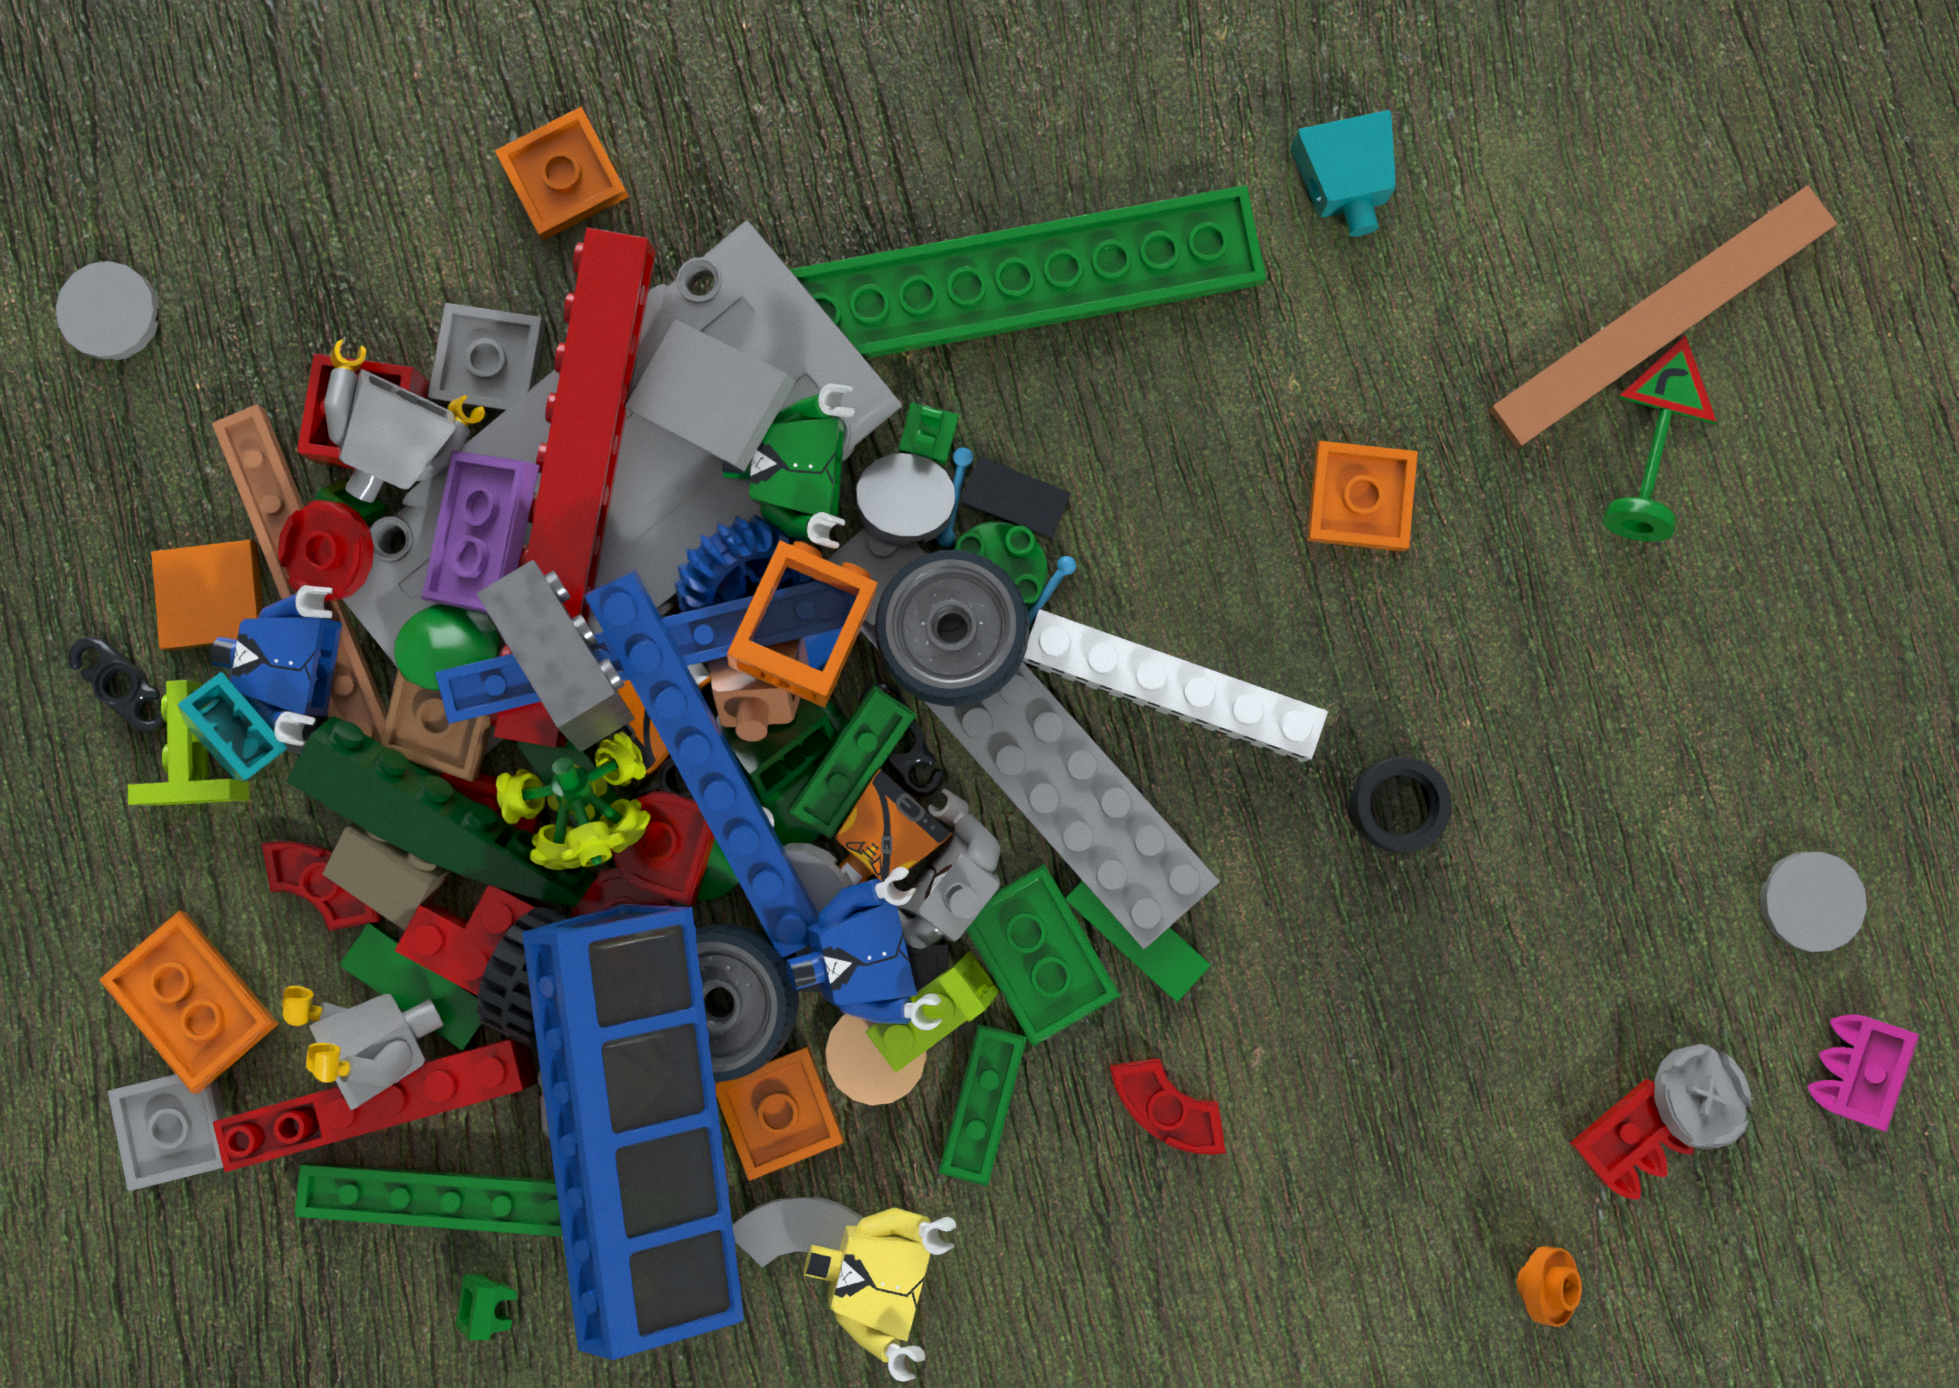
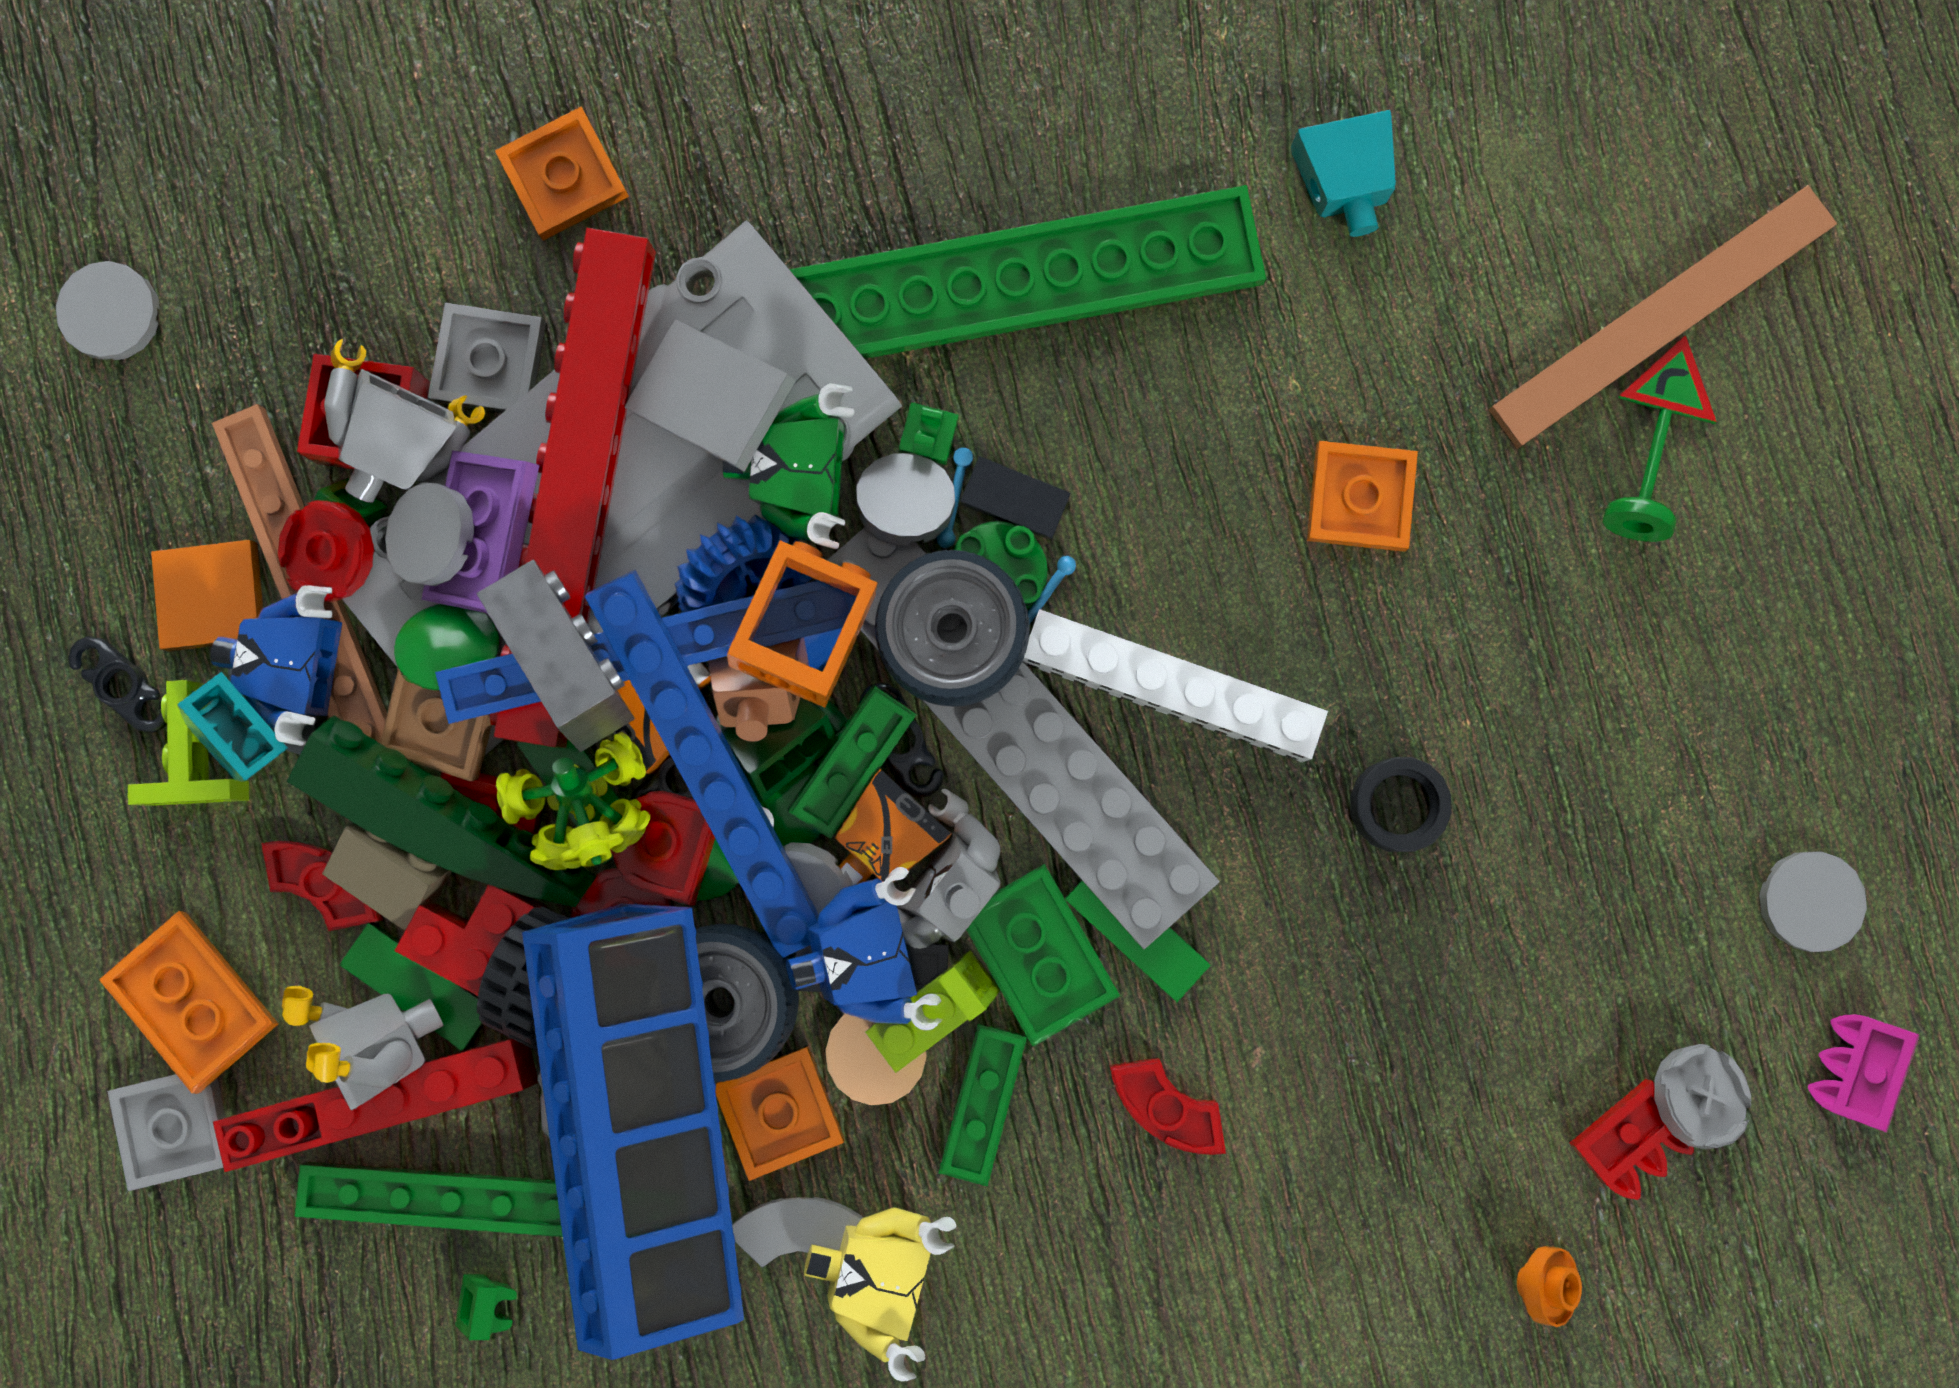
none -> light grey tile [385,482,474,586]

